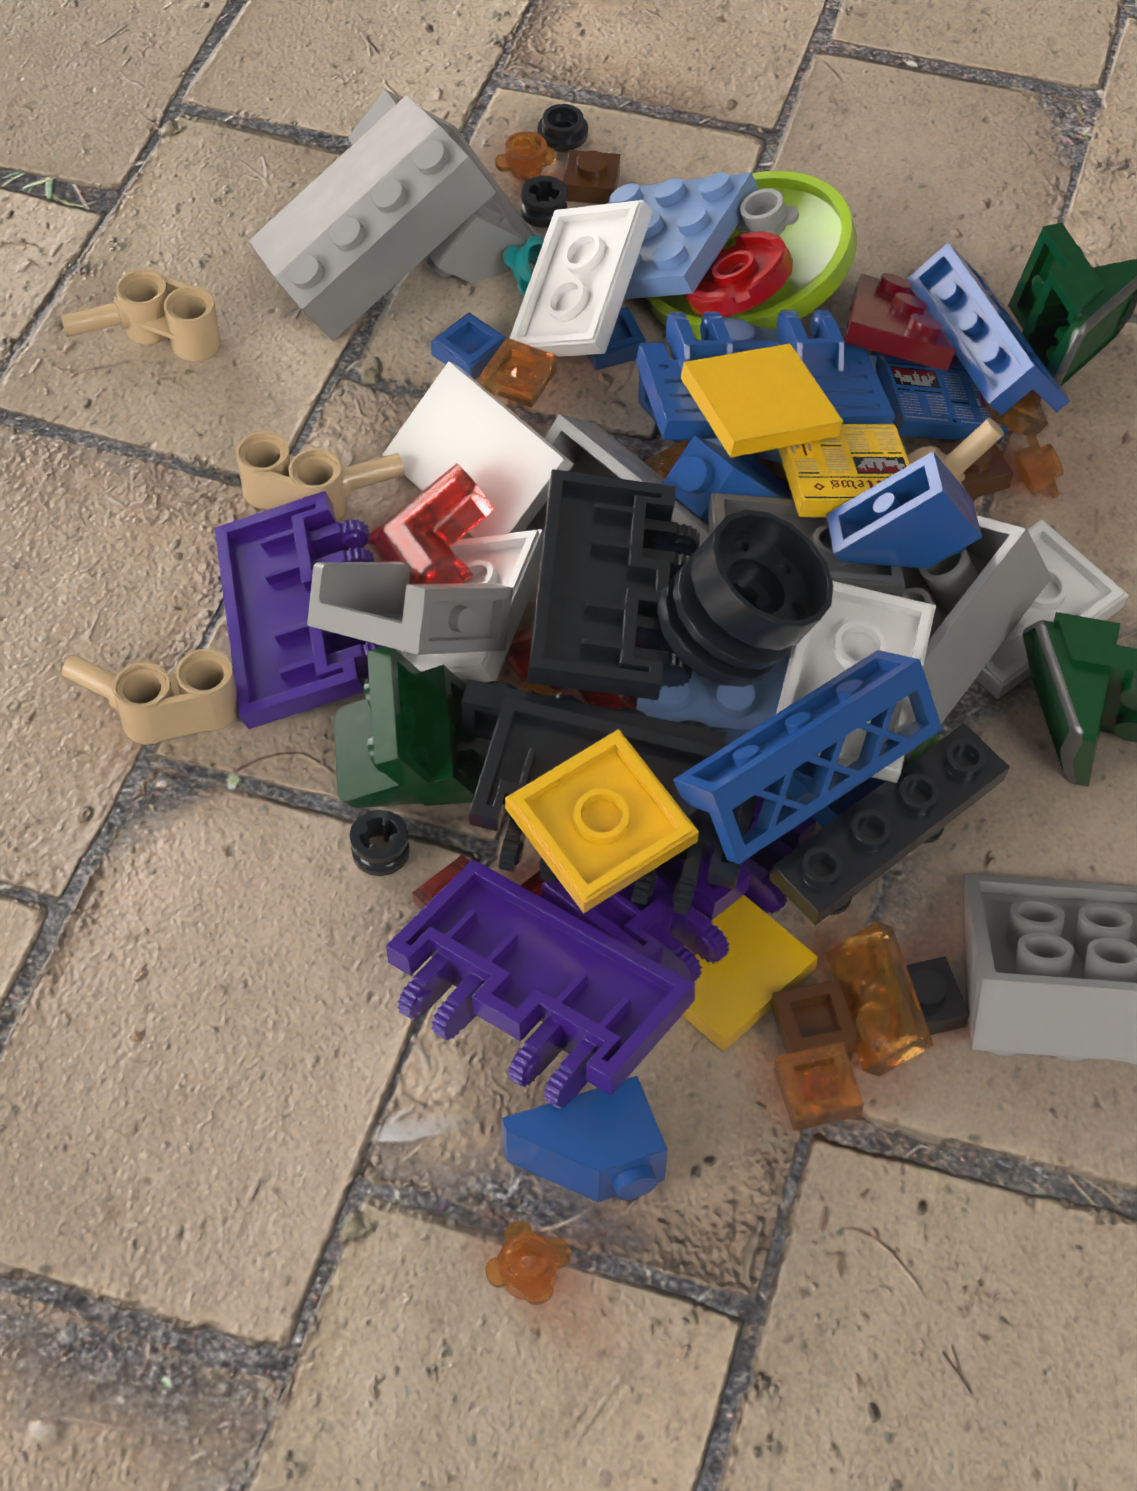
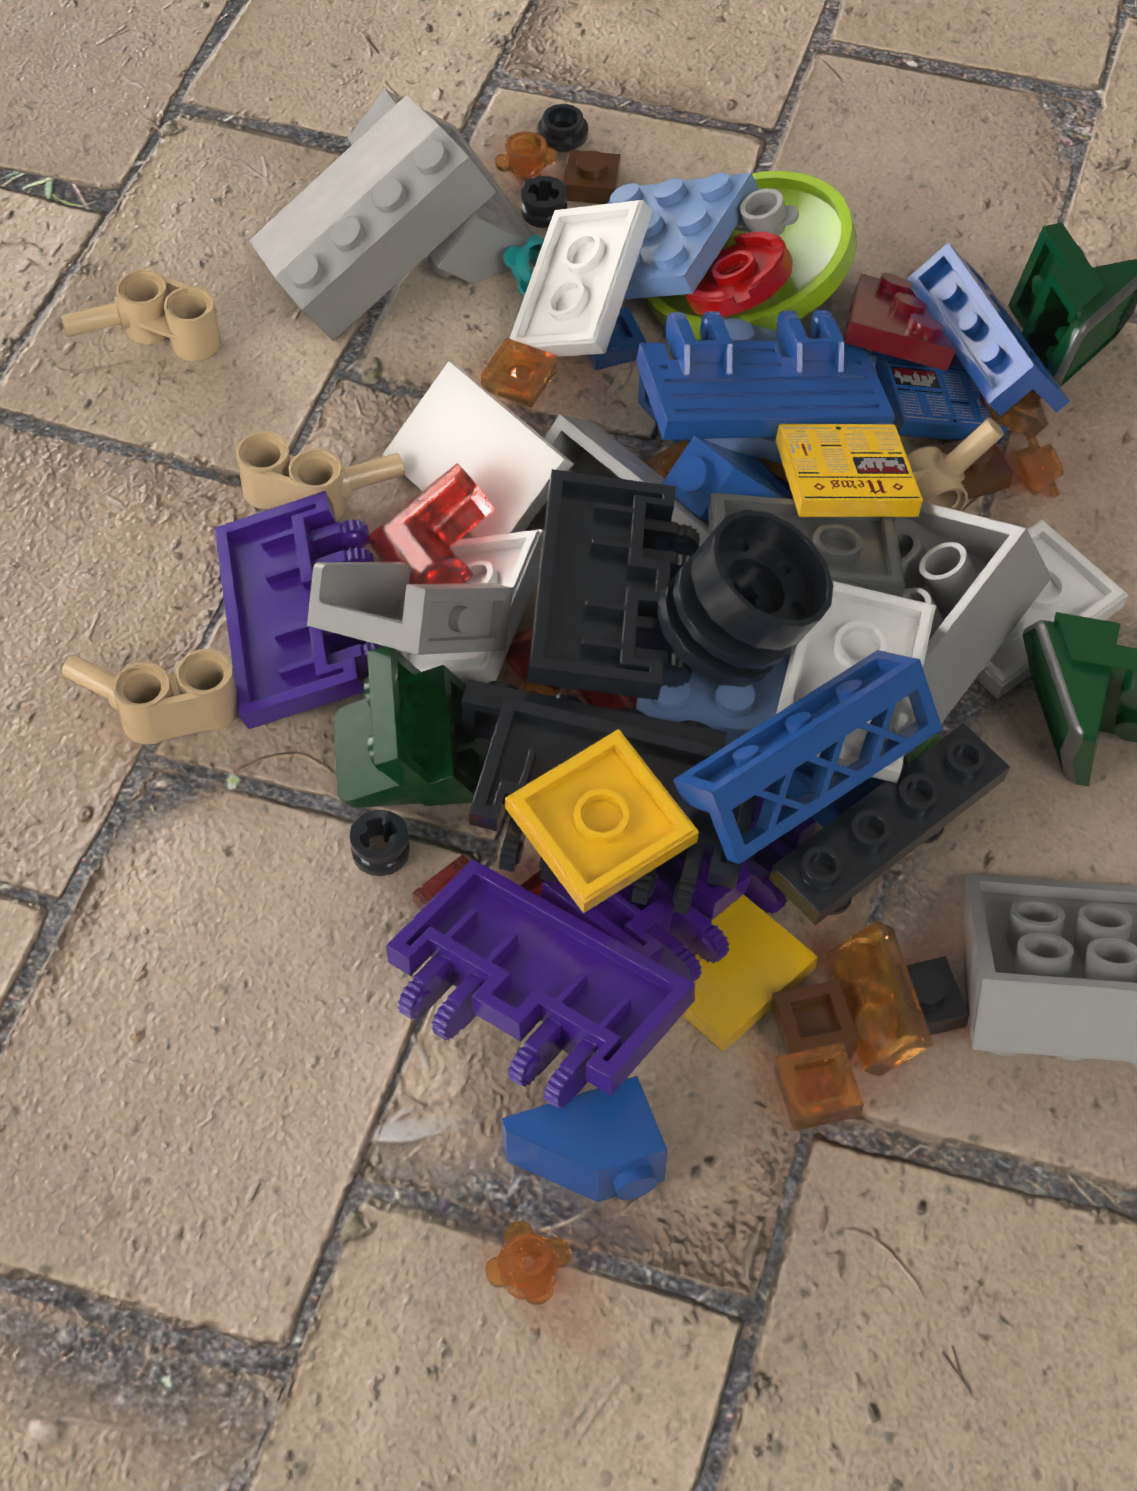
blue tile [430,312,509,379] -> none
yellow tile [680,343,843,458] -> none
blue slope [826,451,982,569] -> none

